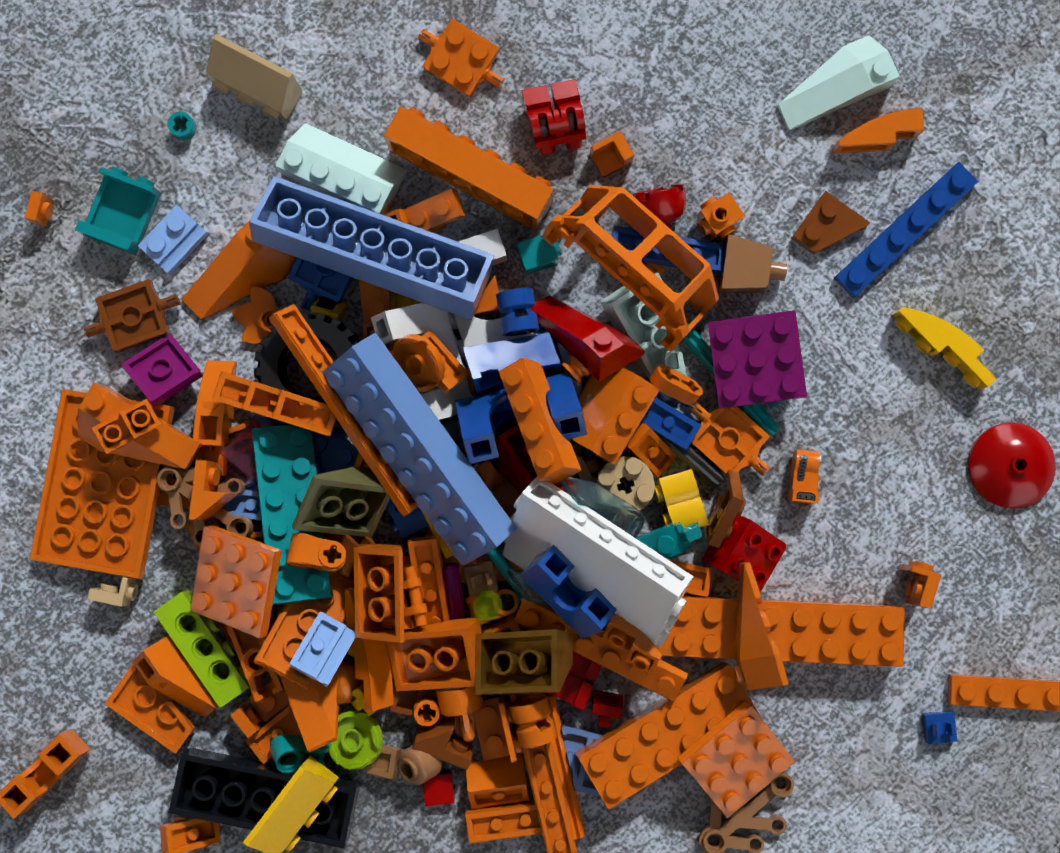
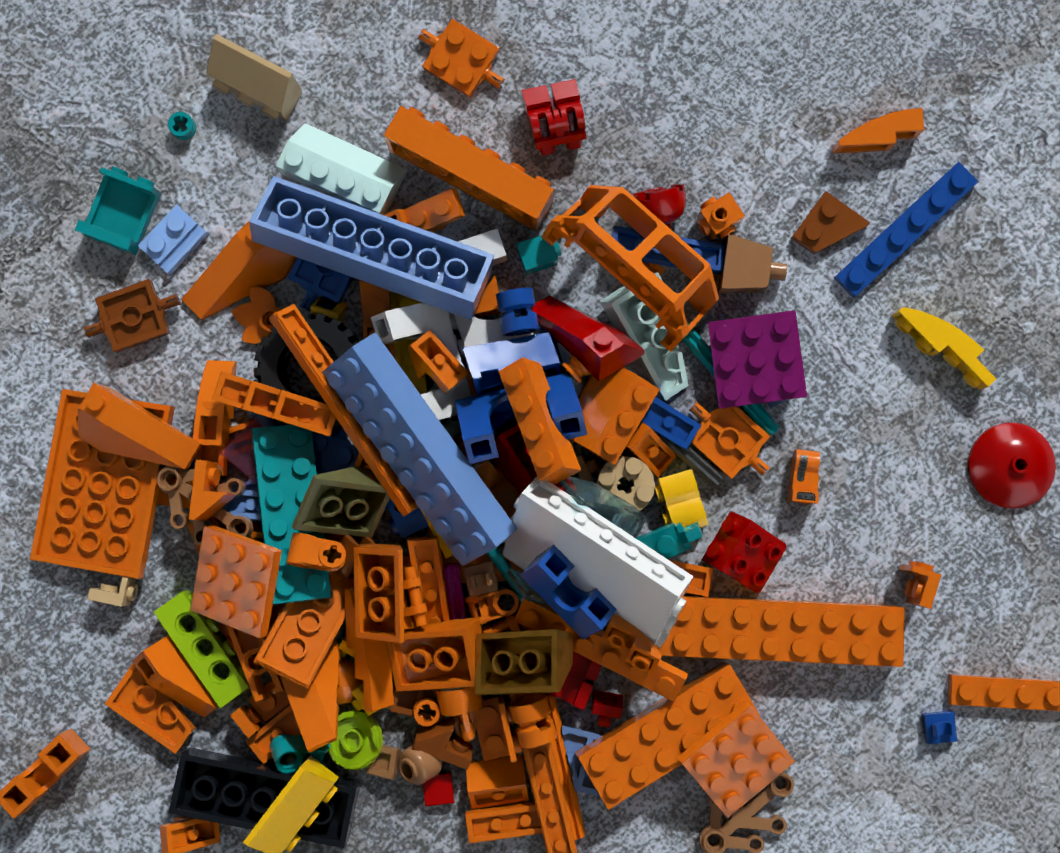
orange plate [24,191,54,227] -> none
orange slope [91,399,161,455] -> none
magenta plate [121,333,203,408] -> none
light blue plate [288,611,355,687] -> none
orange tile [390,334,445,392] -> none
clear neon green plate [472,590,502,620] -> none
orange panel [589,130,634,178] -> none
orange beam [649,365,703,405] -> none
dark orange wing [706,469,746,548] -> none
orange wedge [733,562,789,690] -> none
light aqua wedge [777,36,900,131] -> none

